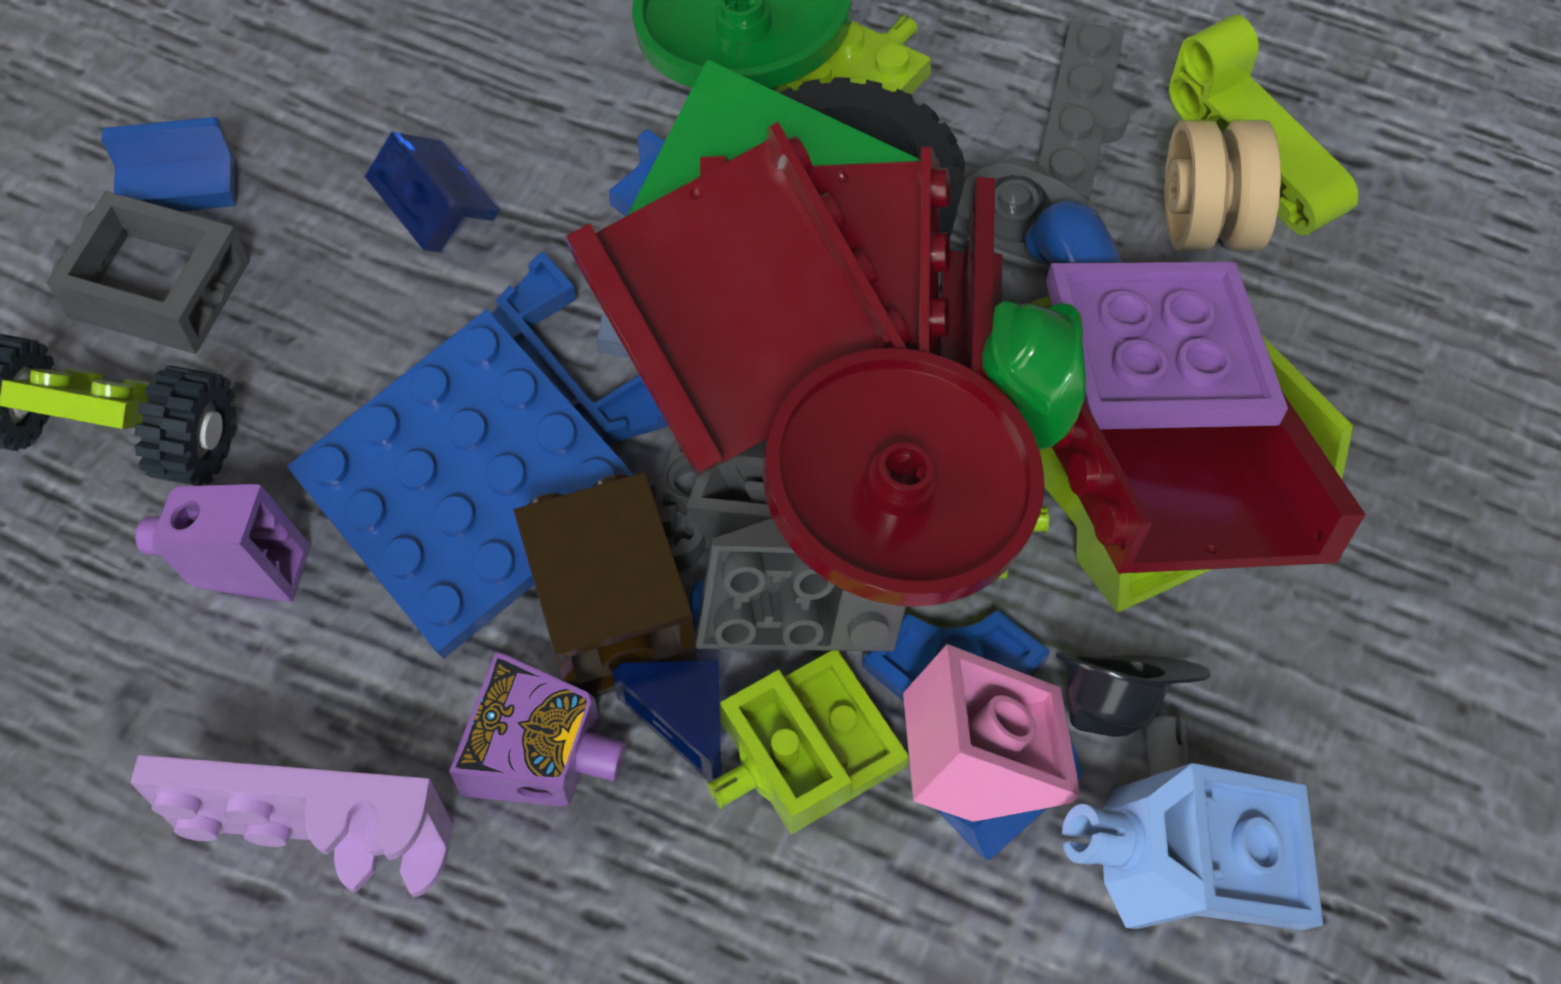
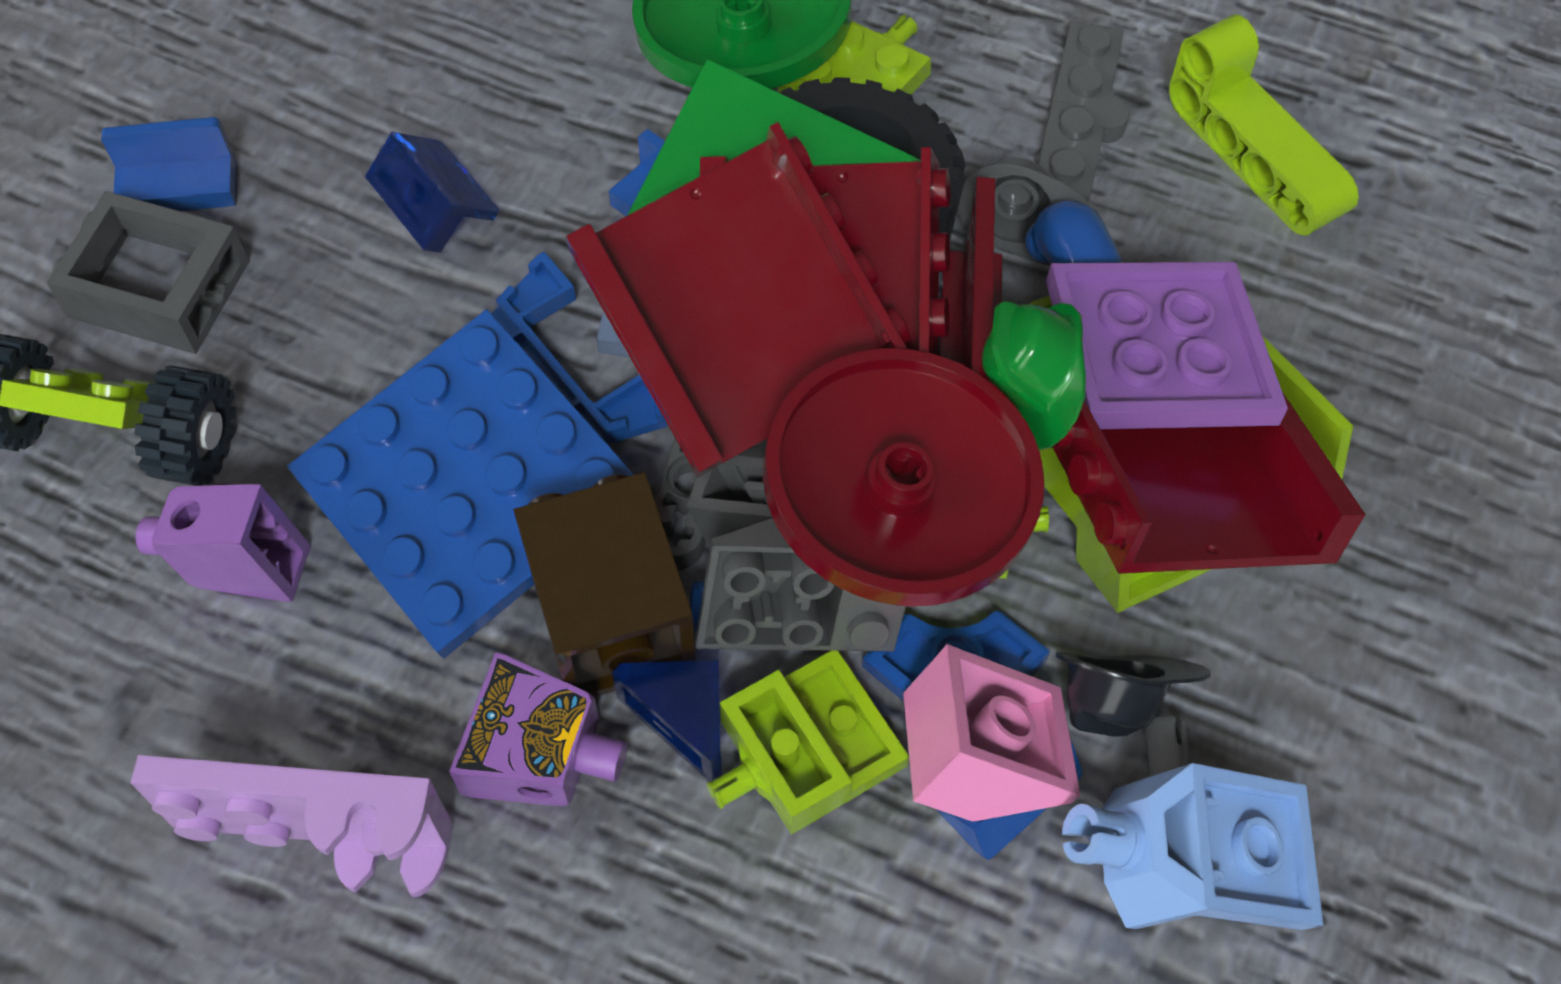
tan wheel [1164,120,1281,251] -> none

